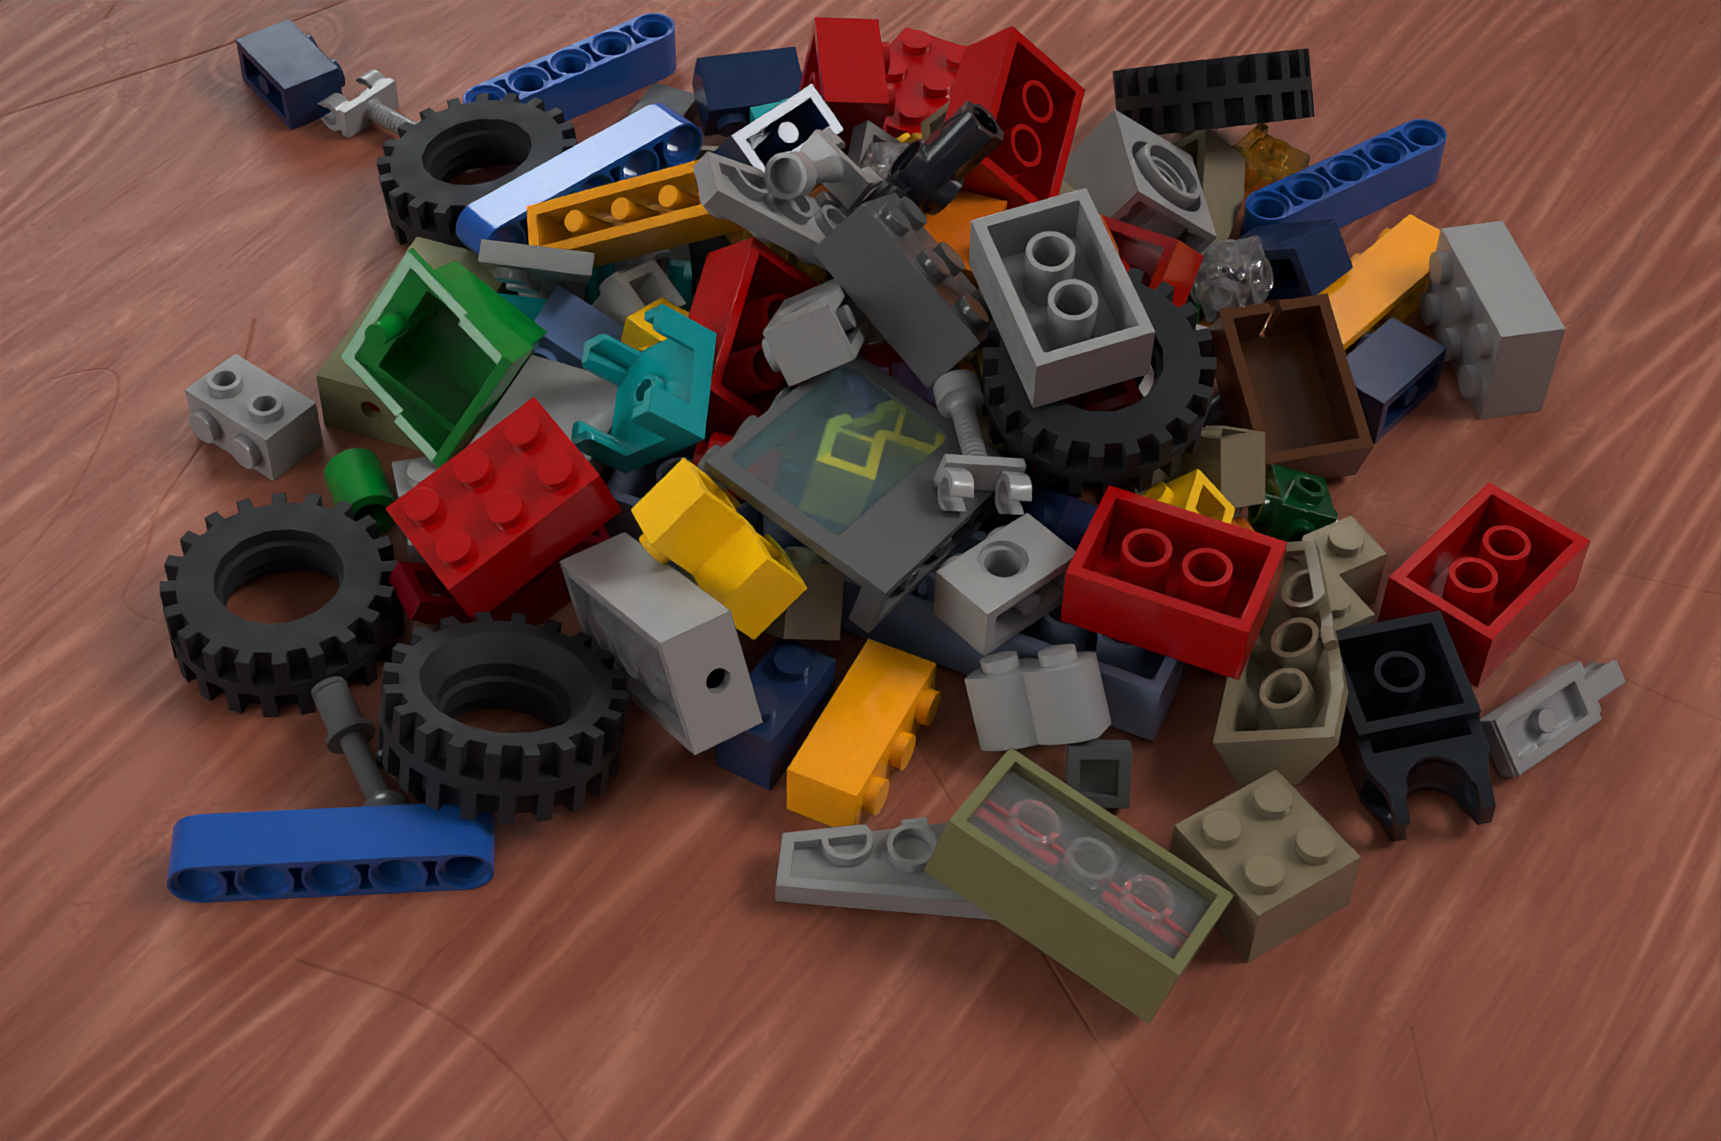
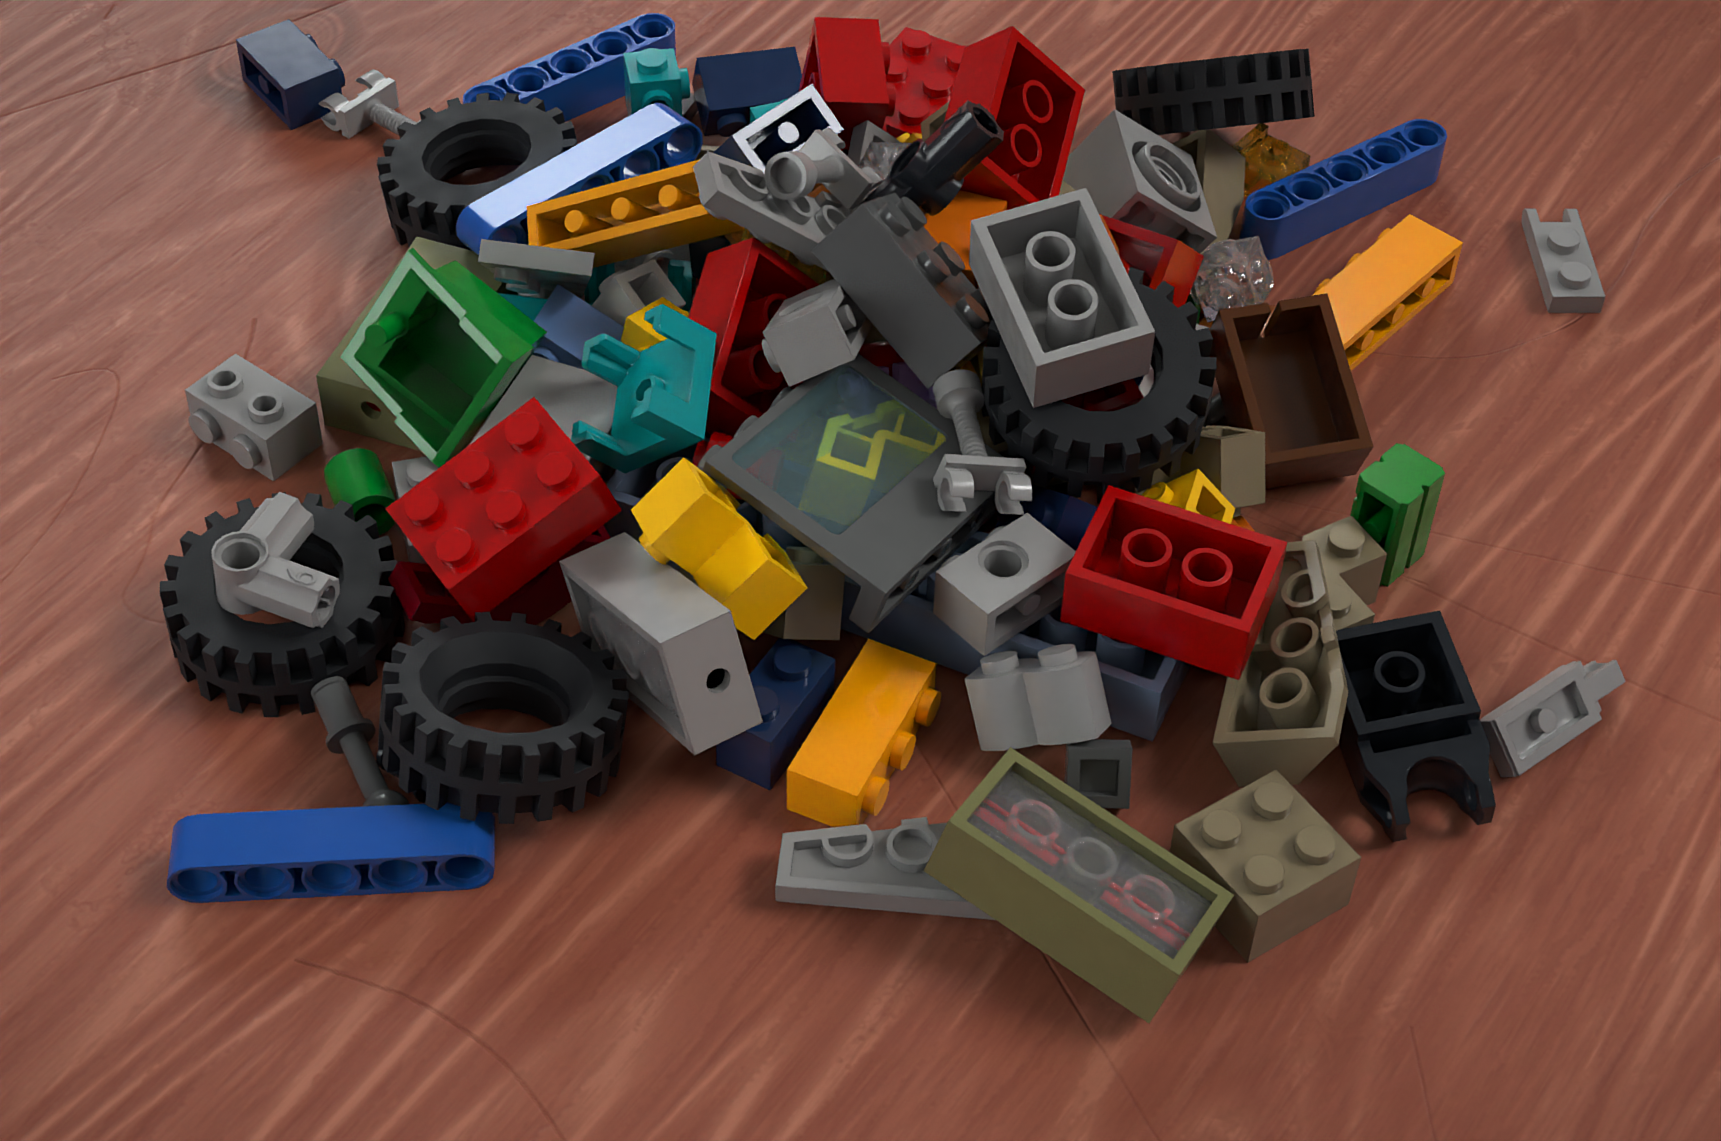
dark blue brick [1217,219,1353,301] -> none
dark green brick [1248,464,1338,542] -> none
dark blue brick [1346,317,1447,444] -> none
red brick [1378,482,1590,688] -> none
light grey brick [1419,221,1565,419] -> none
none -> light grey piece [212,492,340,628]
none -> teal brick [623,48,690,116]
none -> green brick [1350,443,1445,586]
none -> light grey hinge [1522,208,1605,313]

